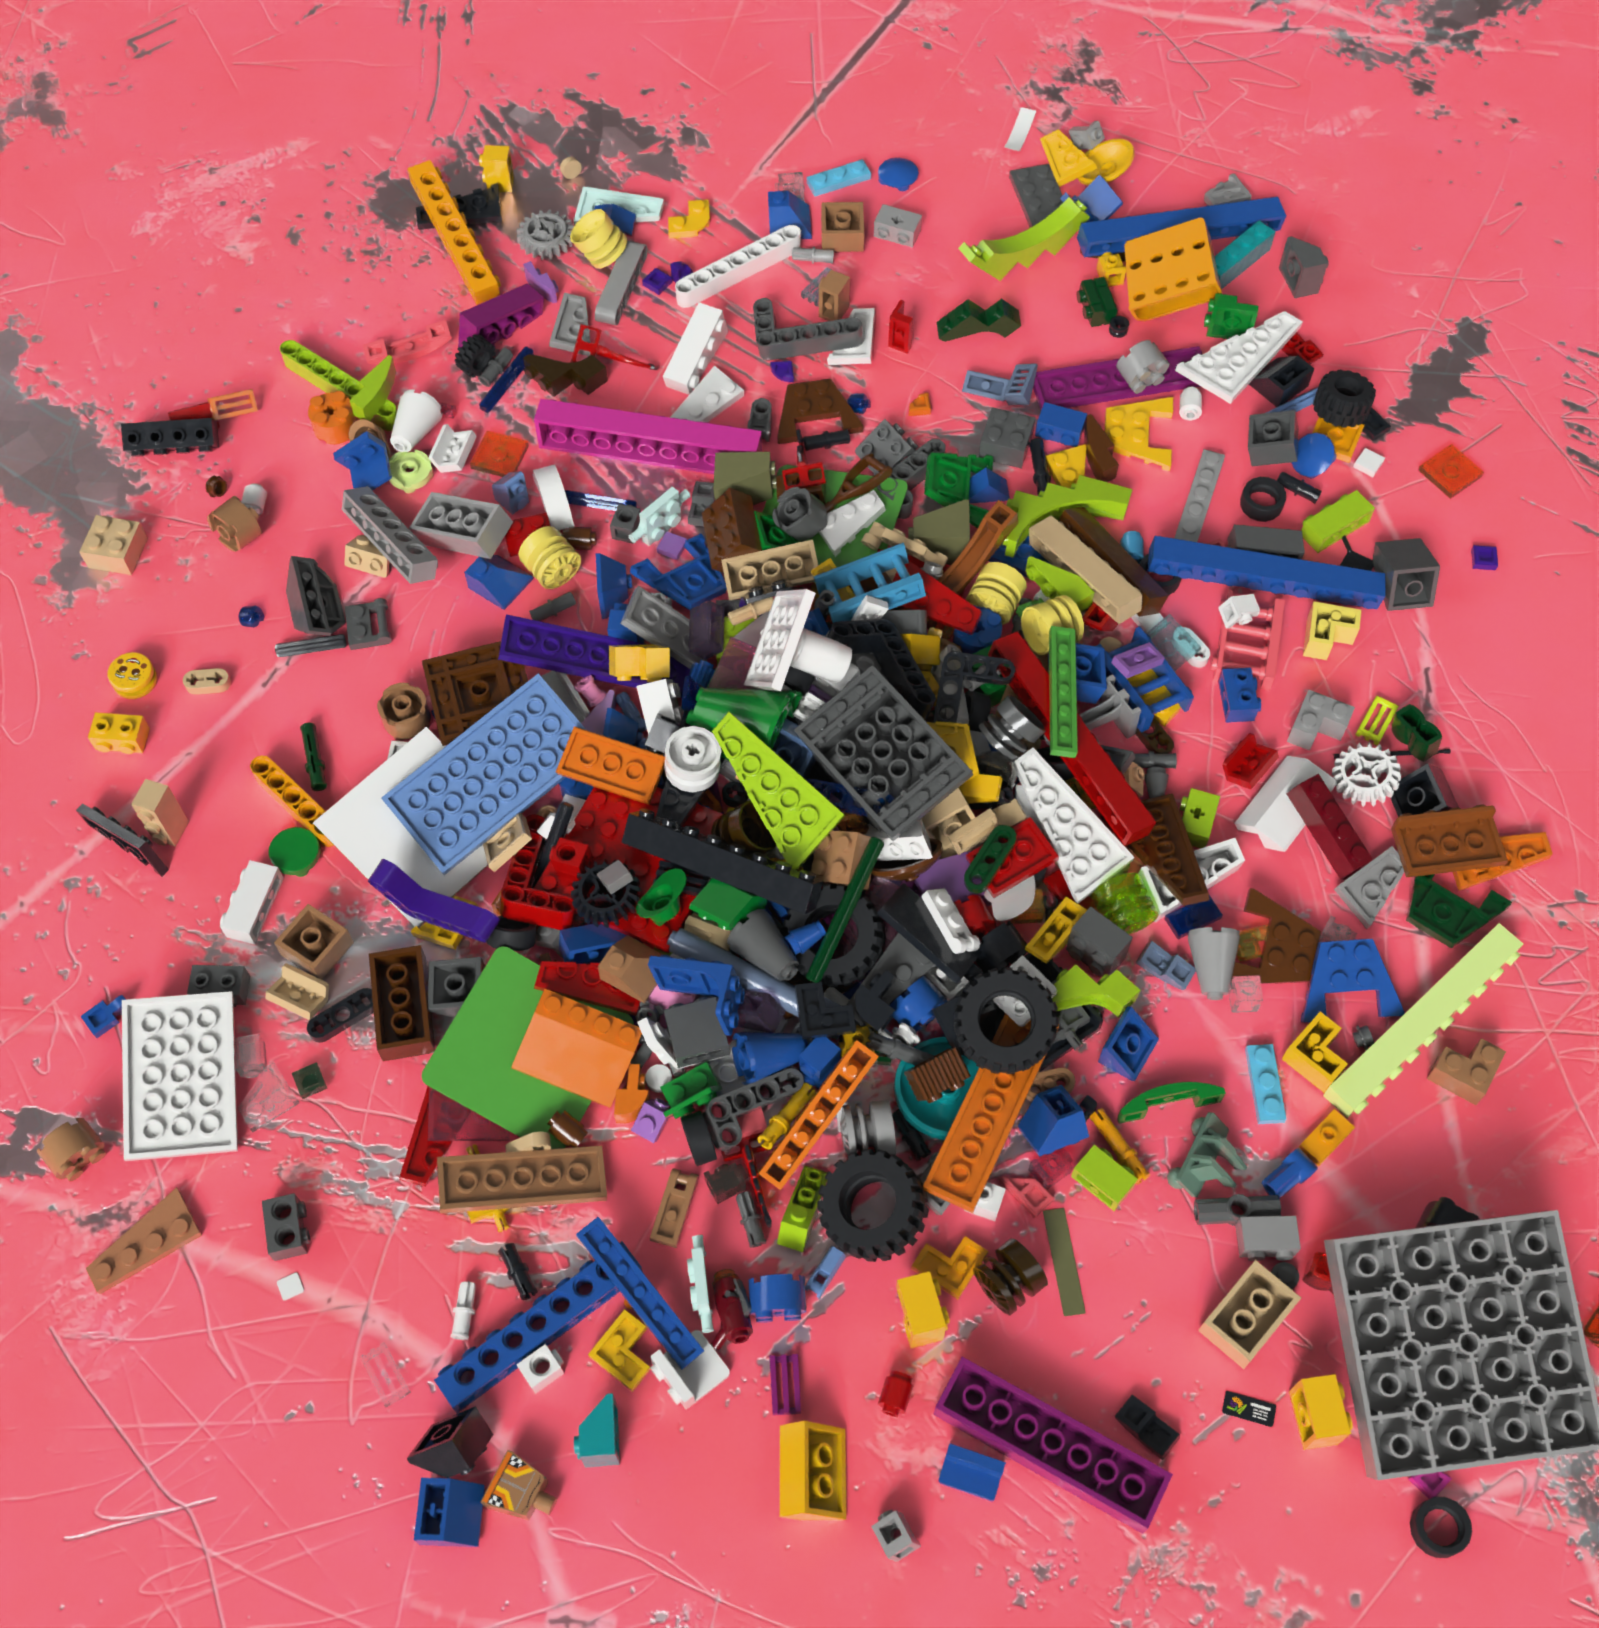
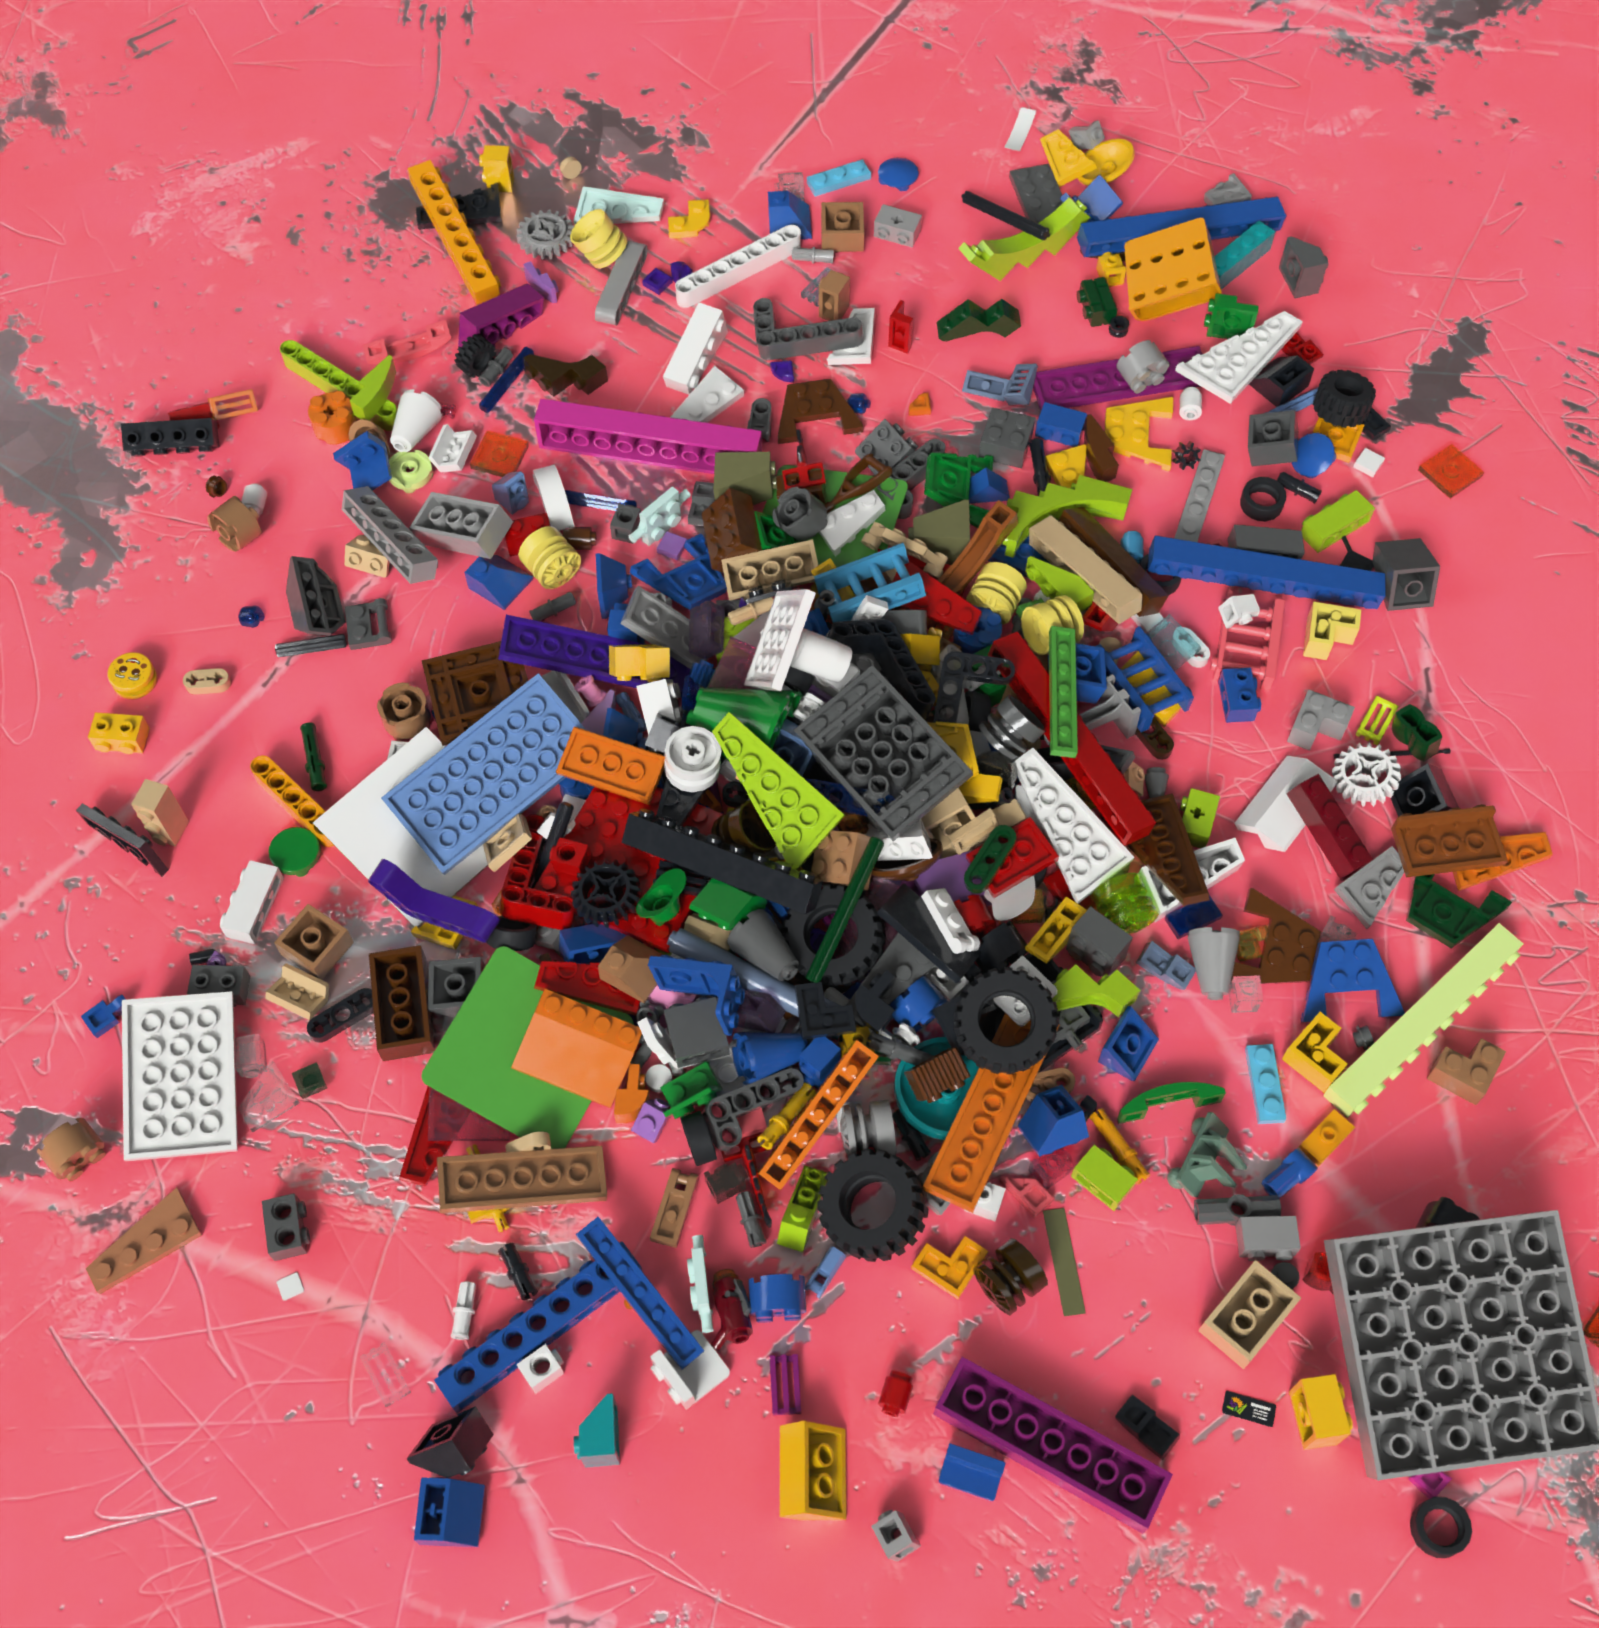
tan brick [79,515,148,575] -> none
medium nougat torso [481,1450,557,1520] -> none
reddish brown brick [547,1110,588,1148] -> none
light grey wing [549,292,590,356] -> none
red piece [571,324,658,370] -> none
yellow plate [588,1309,651,1392] -> none
blue slope [594,204,636,236] -> none
light grey slope [597,860,633,894] -> none
blue cone [785,921,826,955] -> none
black pin [803,429,850,451] -> none
yellow brick [896,1271,950,1349] -> none
light grey plate [920,561,943,580] -> none
medium lavender plate [1111,642,1165,678] -> none
dark grey pin [1133,751,1177,769] -> none
red bracket [1222,733,1279,789] -> none
dark purple tile [1471,545,1498,570] -> none
none -> arm [189,949,226,966]
none -> black axle [961,191,1050,241]
none -> black gear [1172,441,1201,470]

